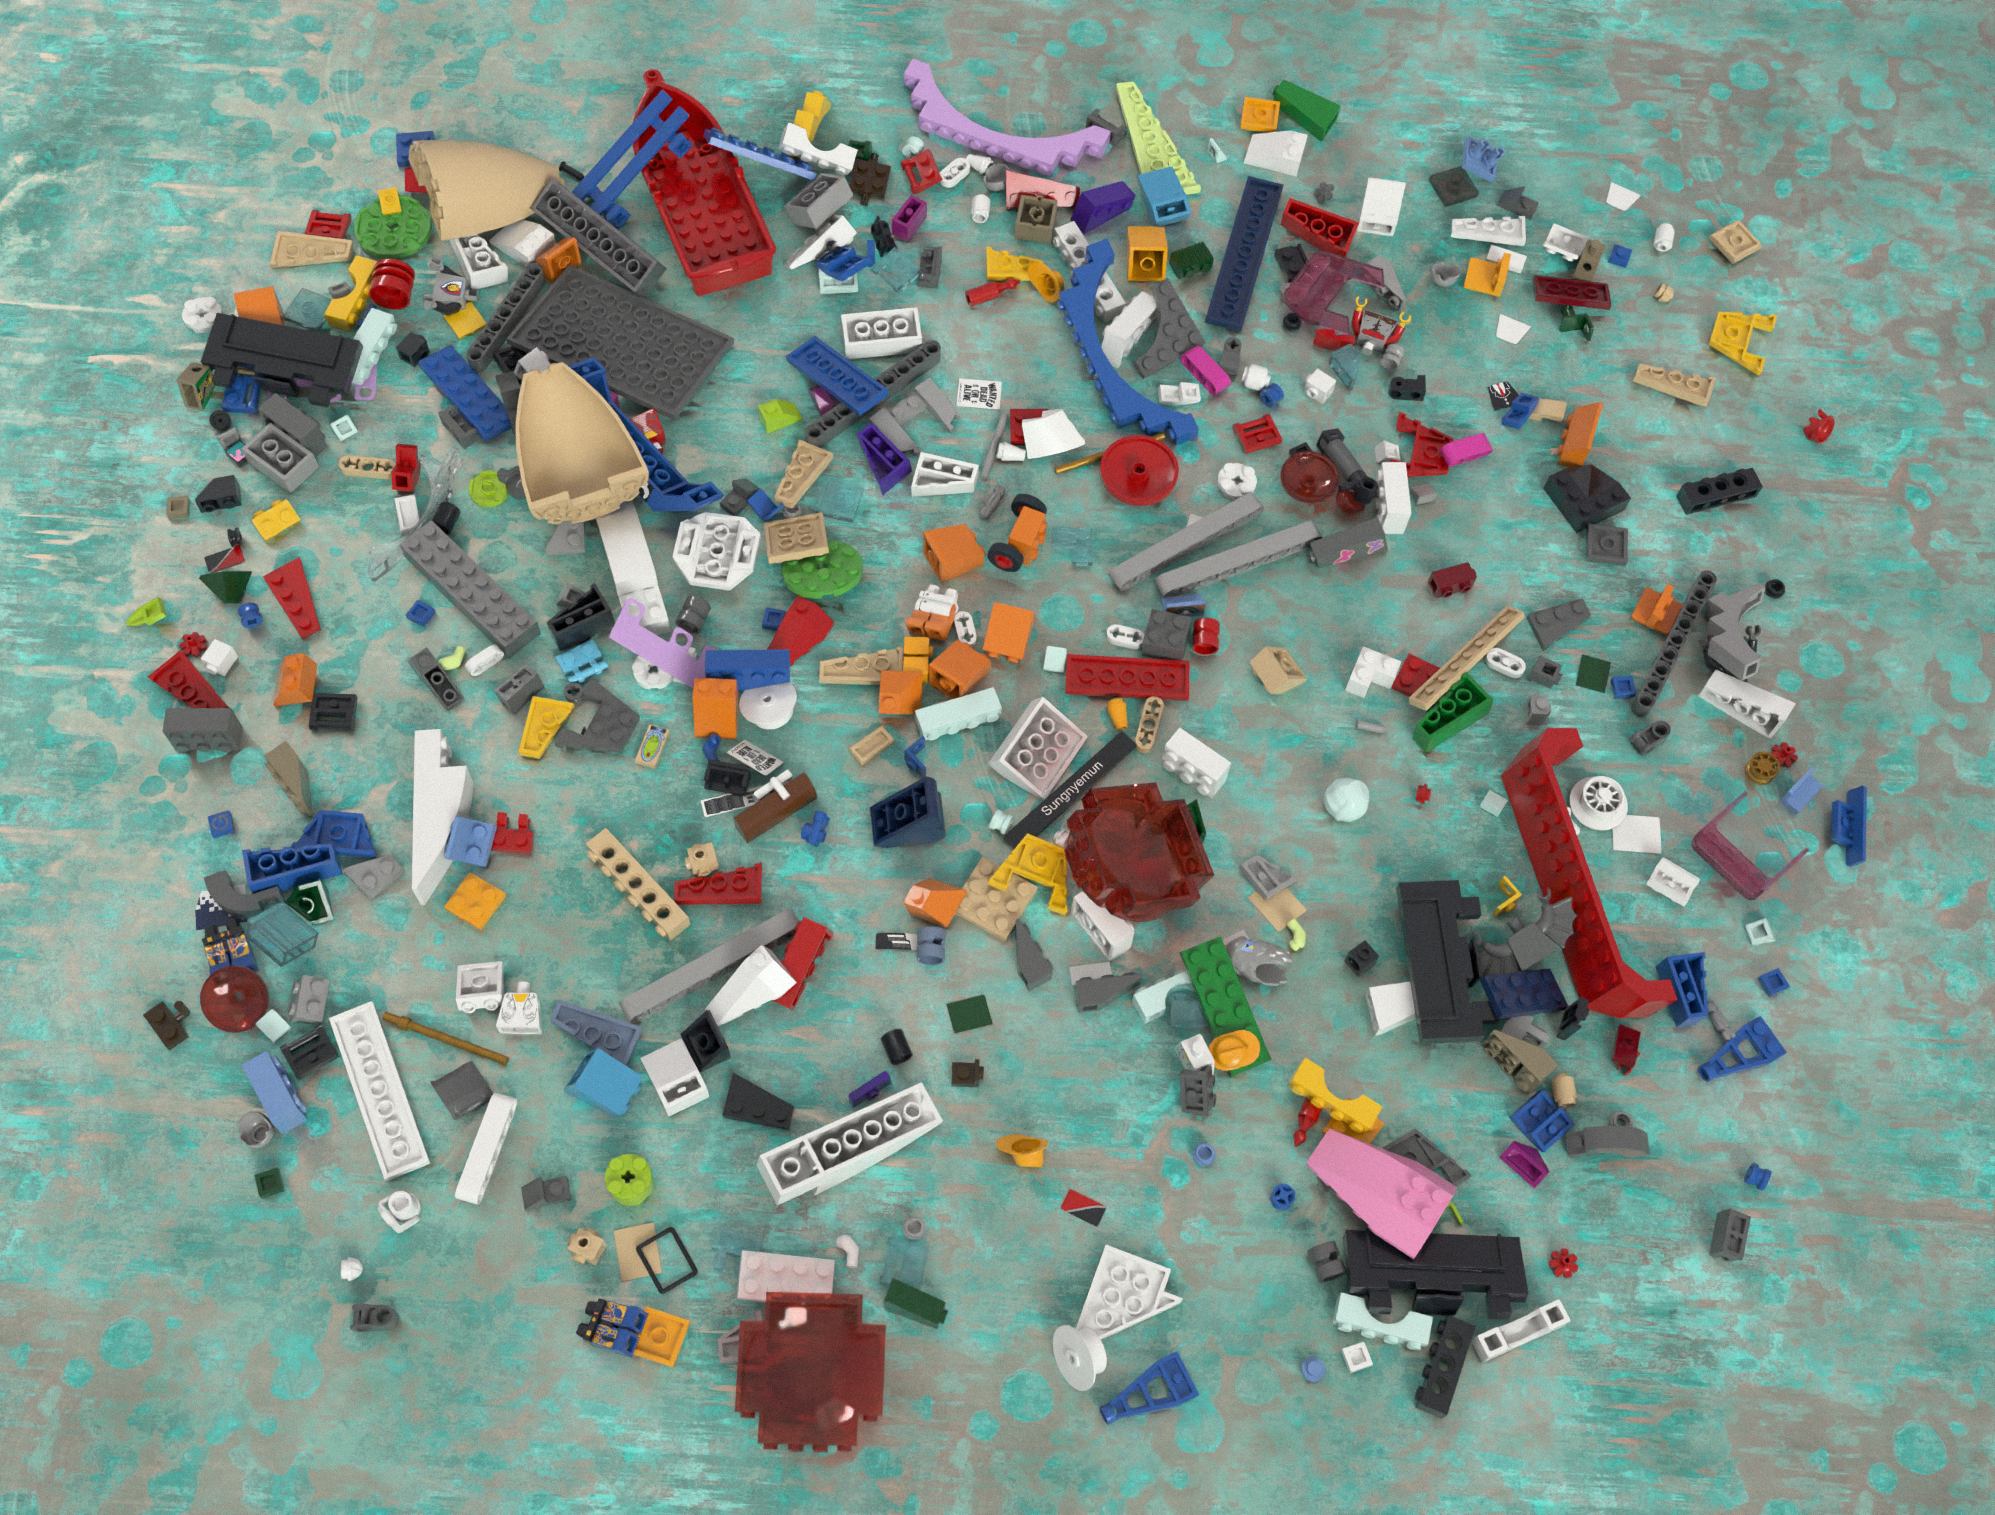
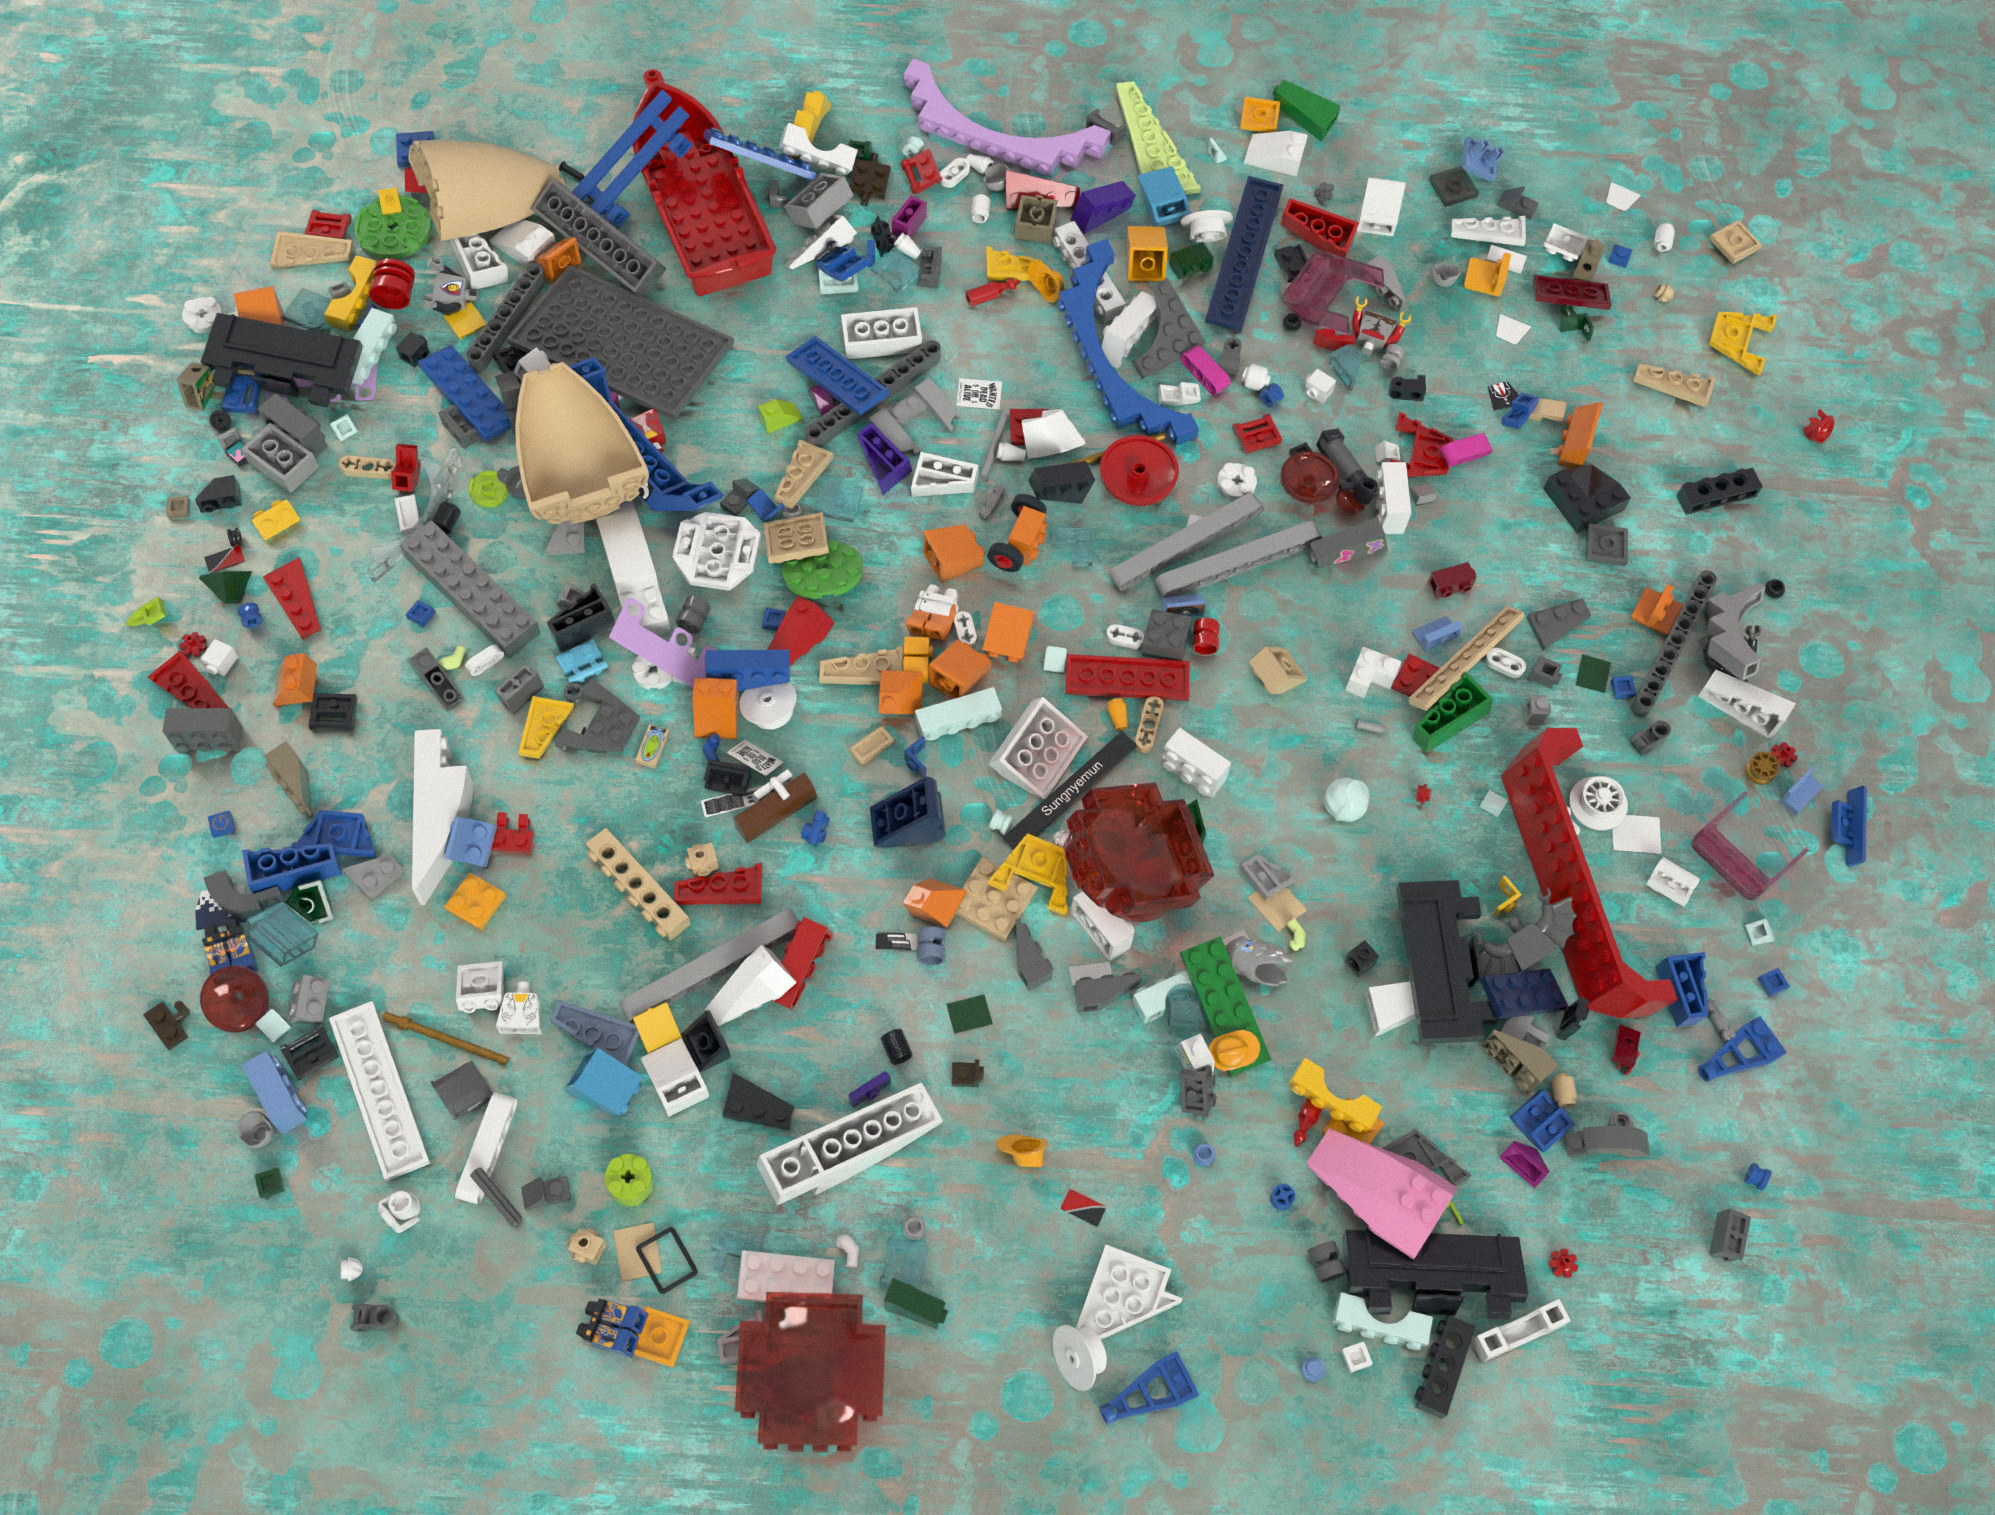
none -> dark grey axle [470,1167,522,1226]
none -> yellow piece [632,1002,682,1053]
none -> dark grey plate [767,180,791,209]
none -> white cone [894,233,922,260]
none -> black wedge [1028,461,1095,504]
none -> white piece [1181,210,1233,243]
none -> medium blue panel [1413,616,1463,651]

